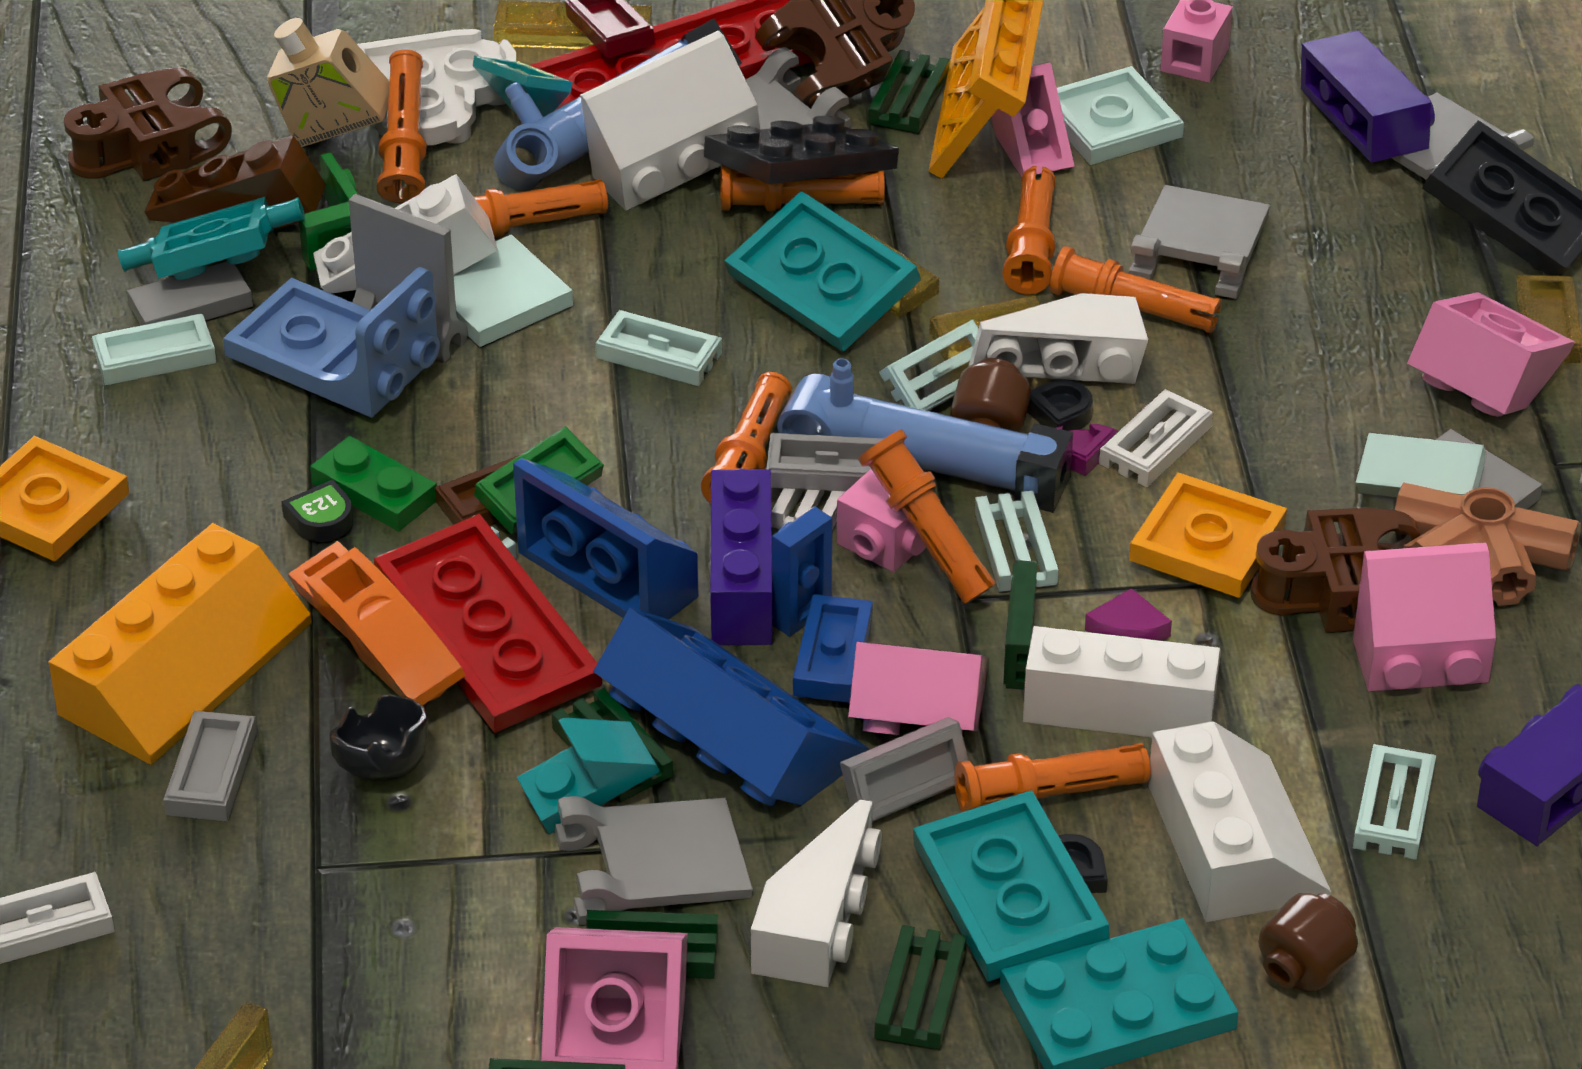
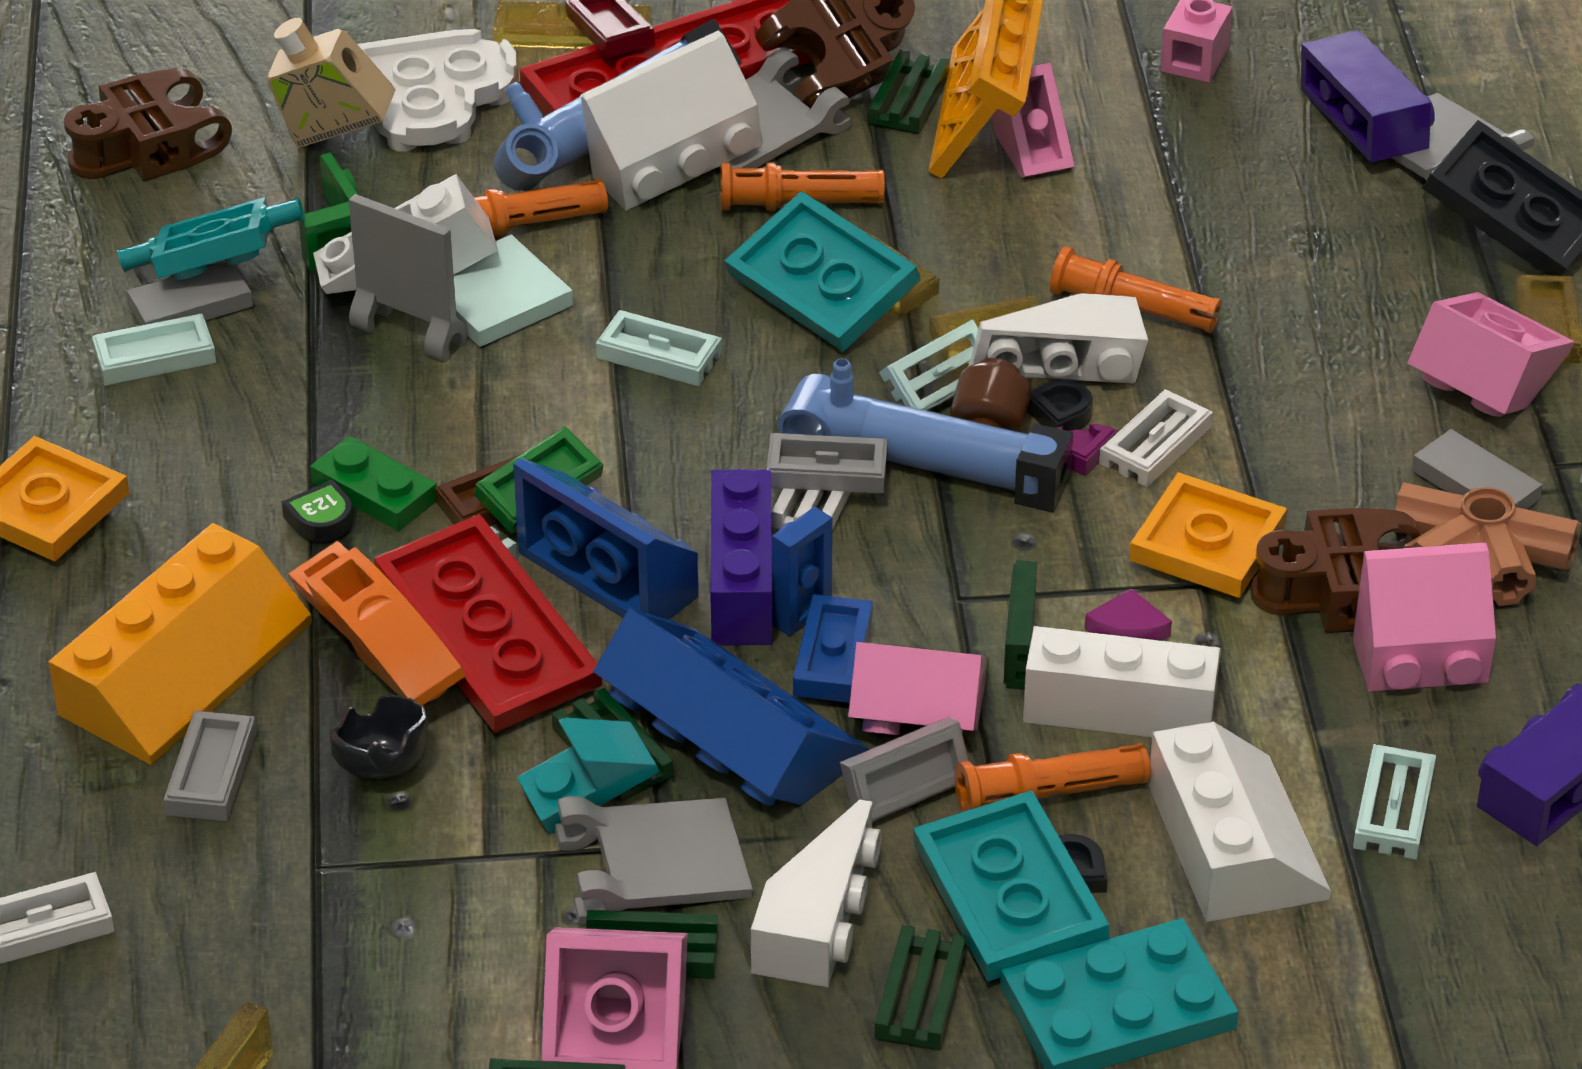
reddish brown slope [144,135,326,230] -> none
medium blue bracket [223,267,440,418] -> none
orange pin [377,49,427,203] -> none
teal slope [472,55,573,117] -> none
orange pin [701,372,792,504] -> none
black plate [703,116,899,184] -> none
bright pink brick [837,469,926,572] -> none
orange pin [857,429,996,605] -> none
light aqua tile [975,491,1058,592] -> none
orange pin [1002,166,1056,295] -> none
light aqua tile [1057,66,1184,165] -> none
light grey flag [1129,185,1270,299] -> none
reddish brown head [1258,893,1358,992] -> none
light aqua tile [1356,433,1486,497] -> none

